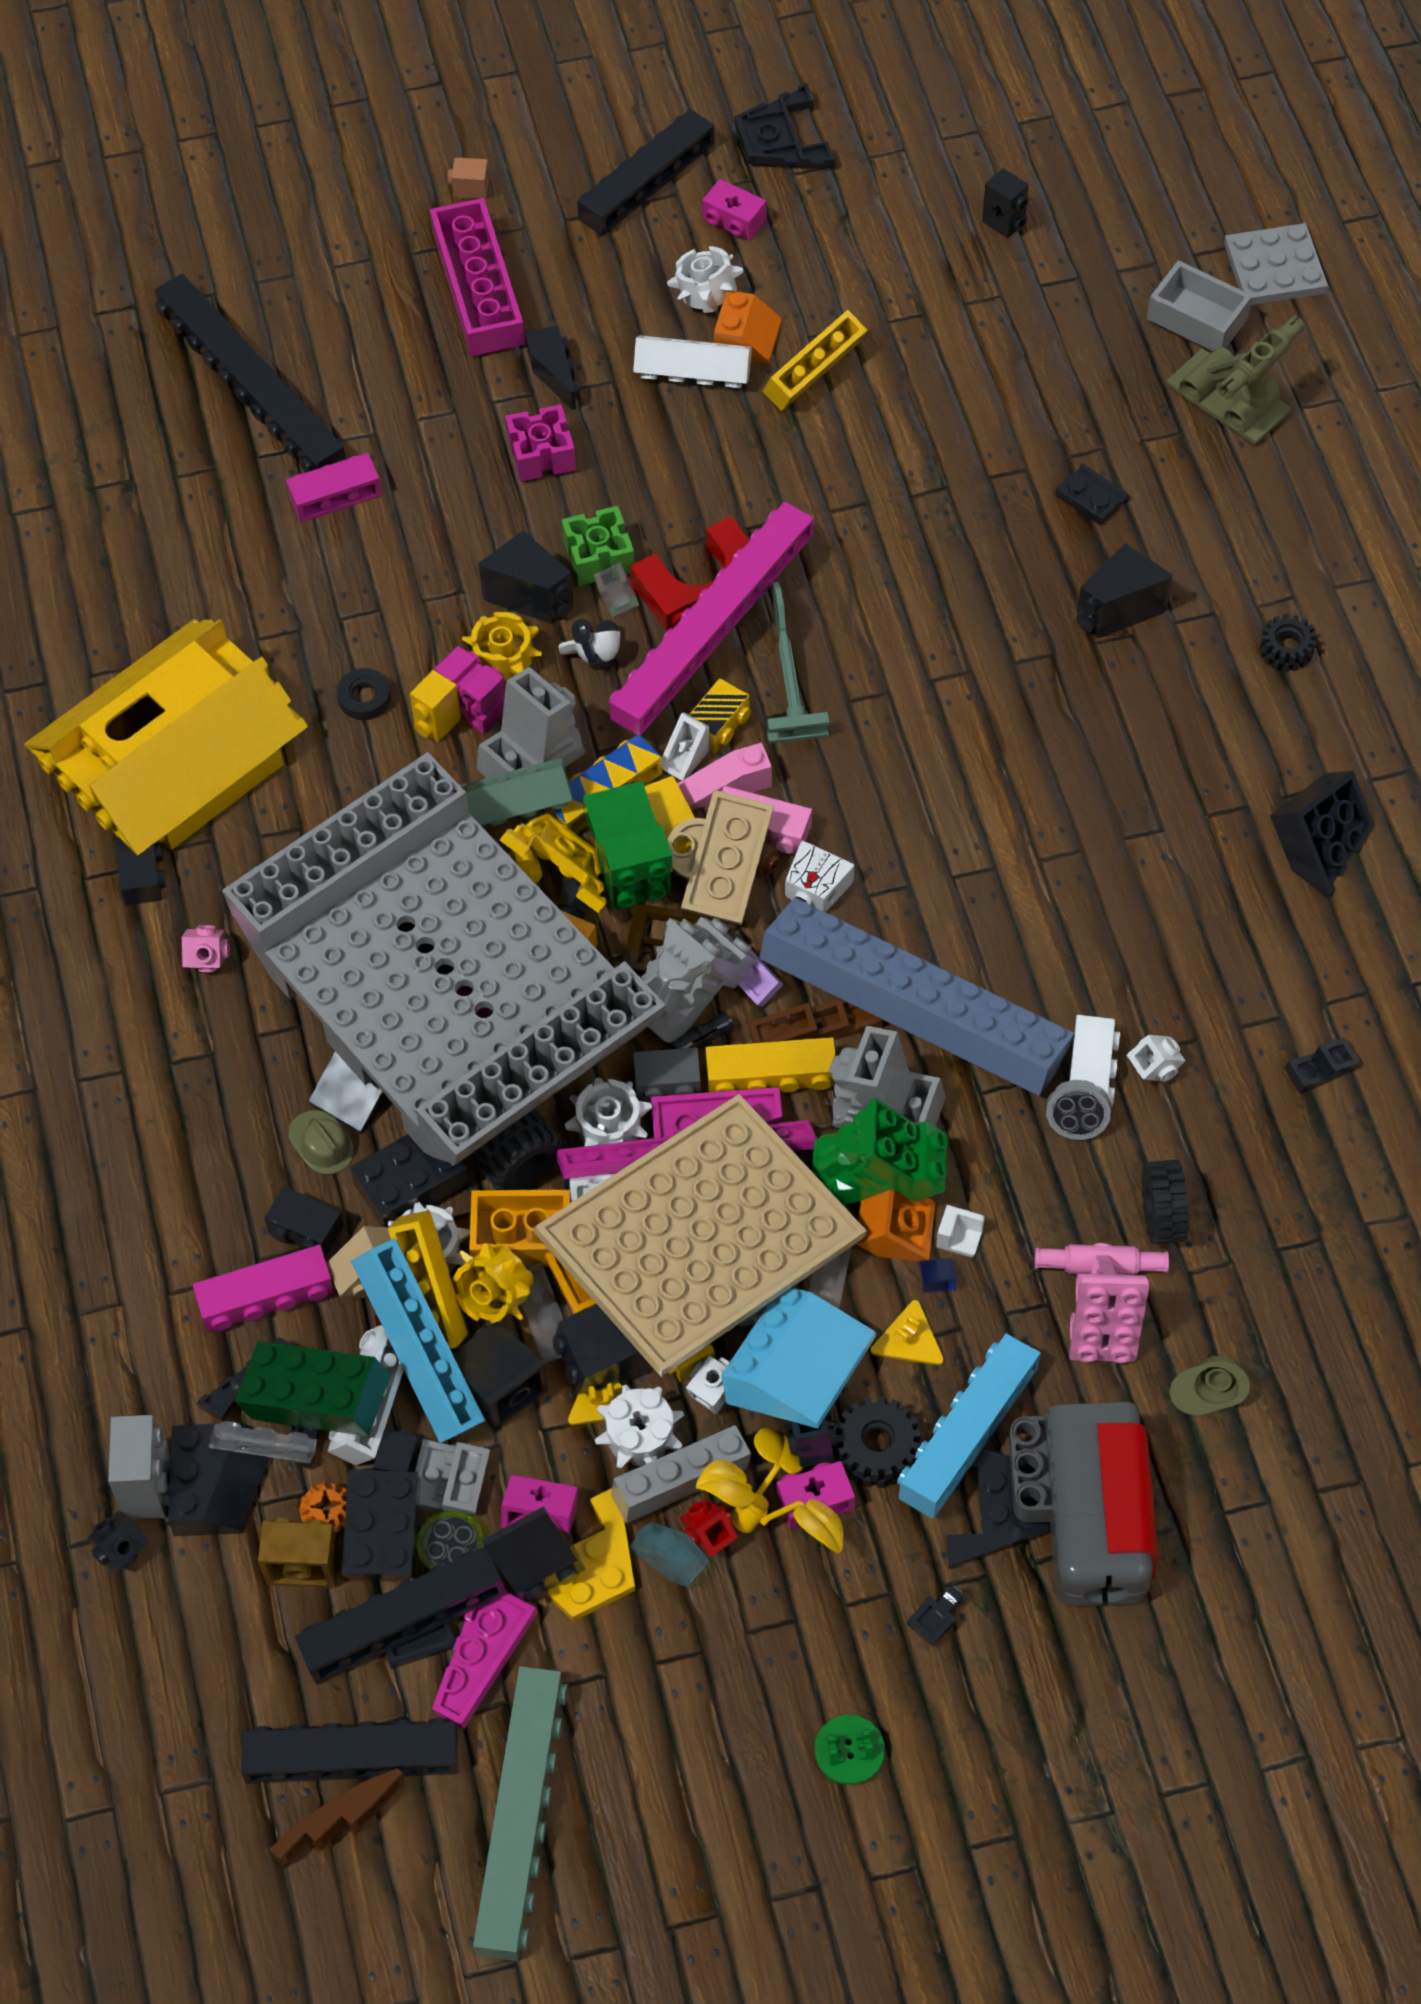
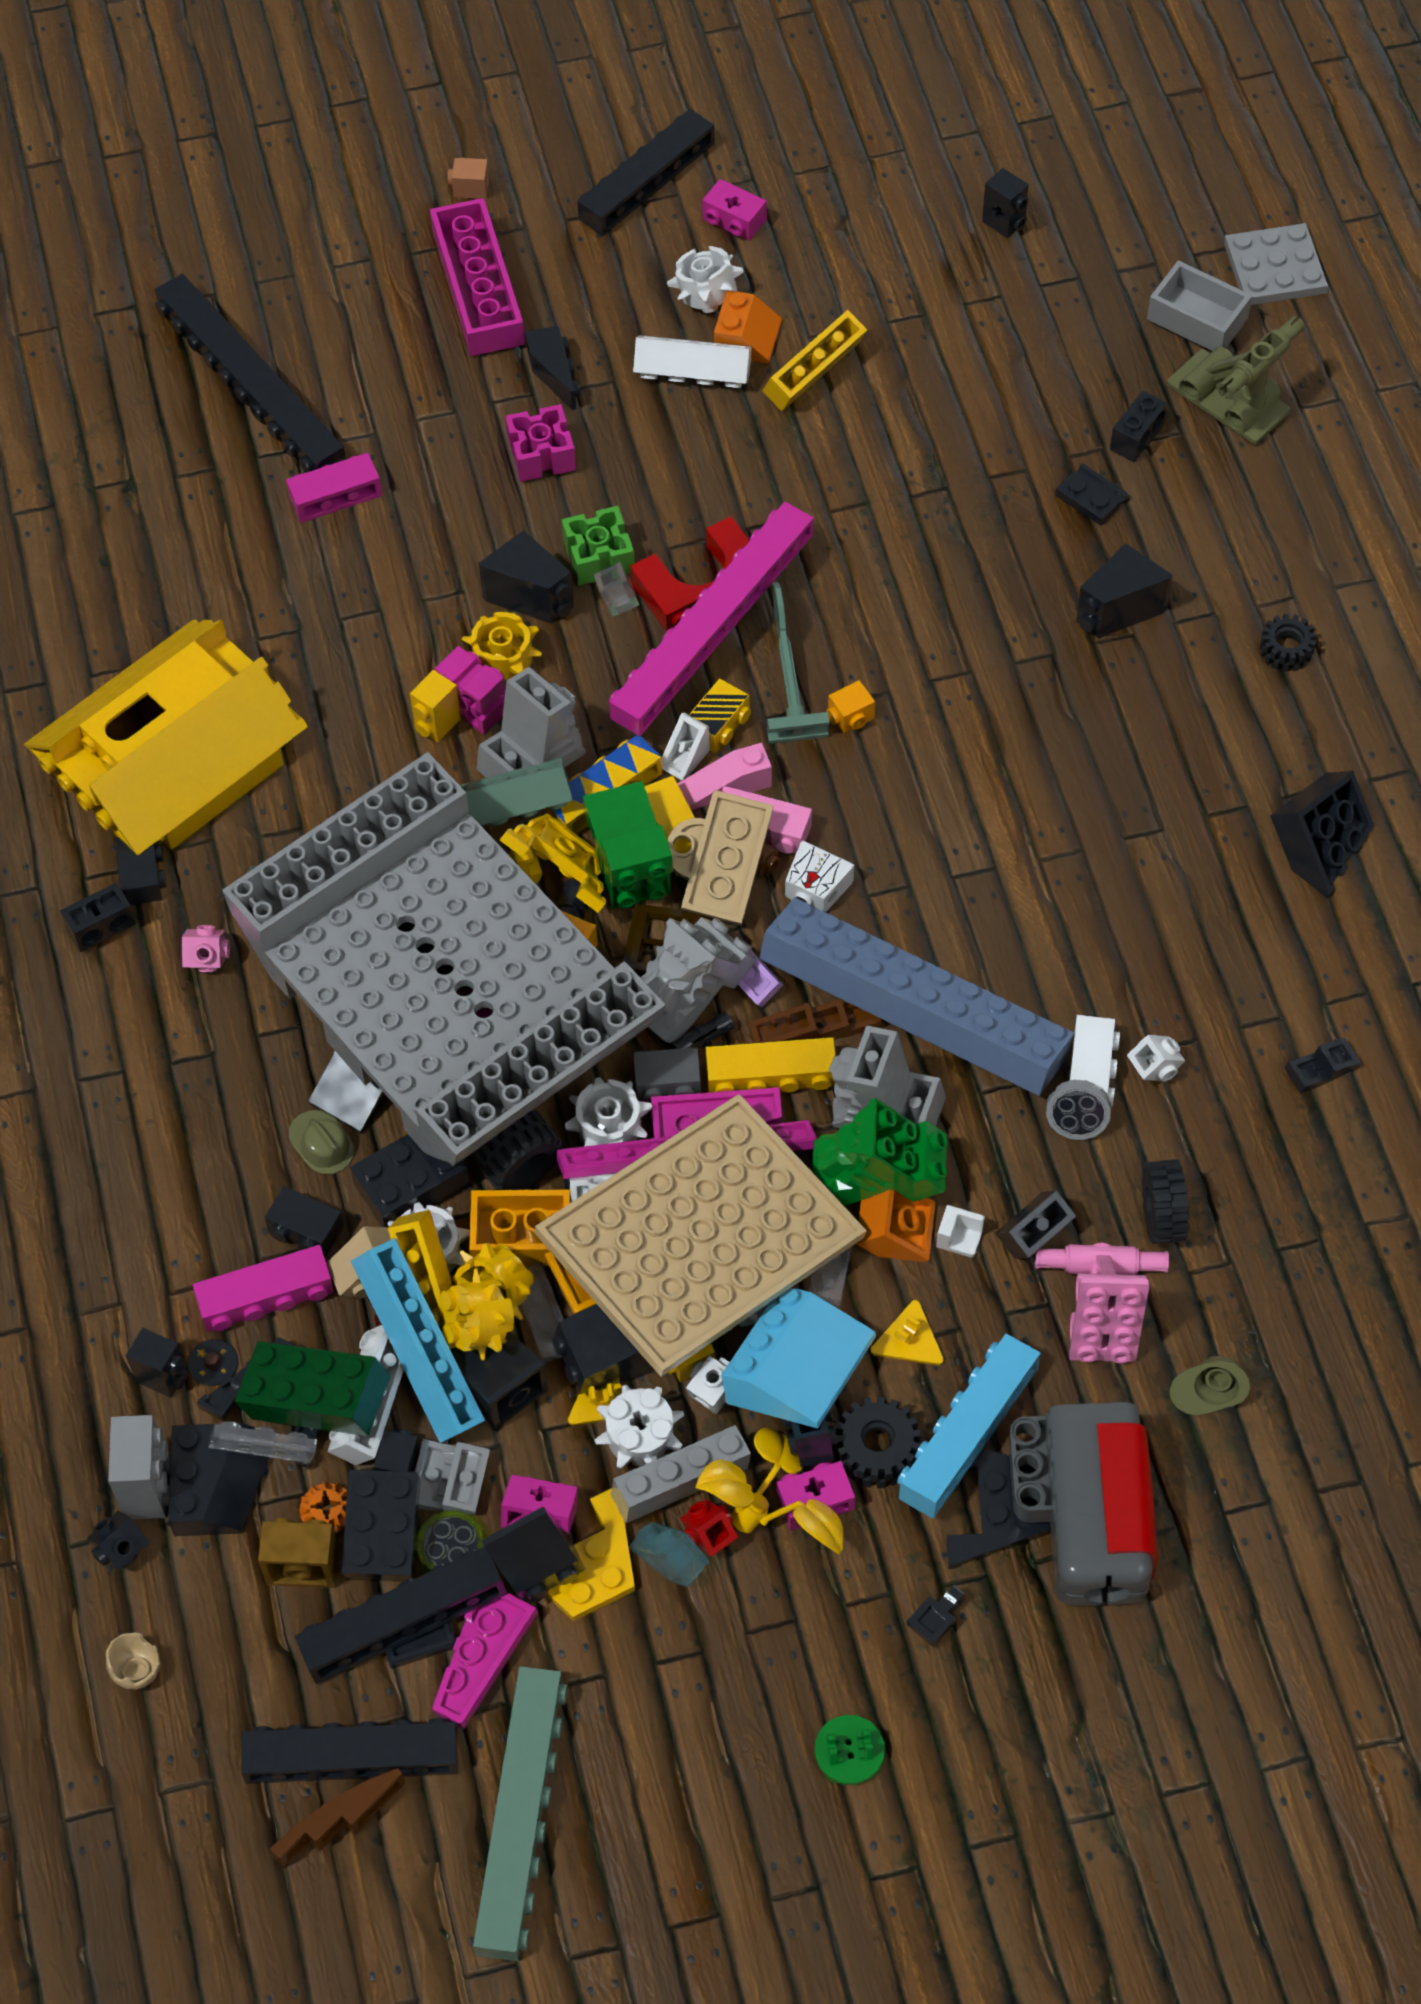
black tyre [337,668,391,720] -> none
cap [558,619,620,671] -> none
black wing [735,83,834,168] -> none
clear blue slope [919,1258,957,1293] -> none
none -> black brick [60,883,136,952]
none -> tan hair [105,1632,161,1690]
none -> black brick [126,1327,188,1398]
none -> piece [188,1339,238,1386]
none -> yellow brick [440,1268,514,1360]
none -> light orange brick [826,680,875,734]
none -> black brick [995,1190,1076,1259]
none -> black brick [1110,390,1167,463]

